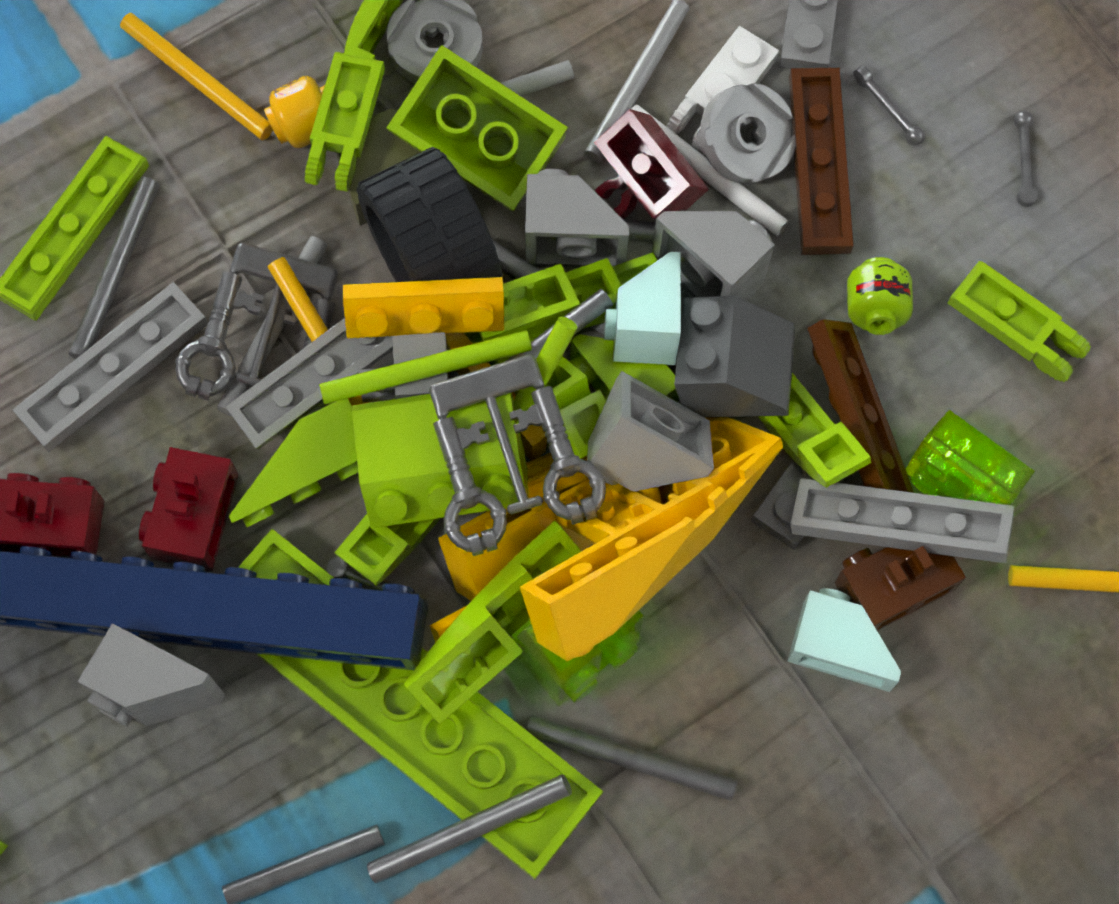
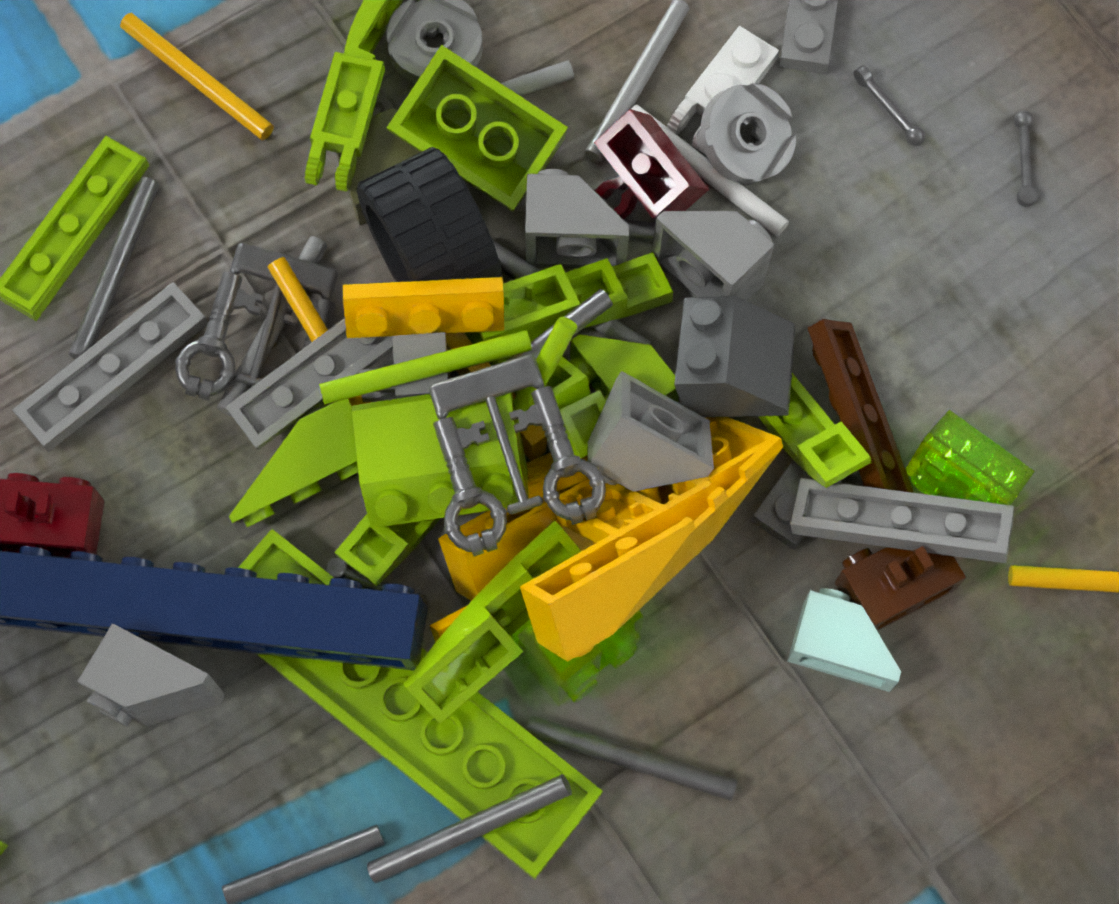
dark red brick [139,447,239,572] -> none
yellow head [264,75,325,149] -> none
light aqua slope [604,251,681,365] -> none
reddish brown plate [789,67,854,255] -> none
lime head [847,257,913,335] -> none
lime hinge [947,261,1091,382] -> none

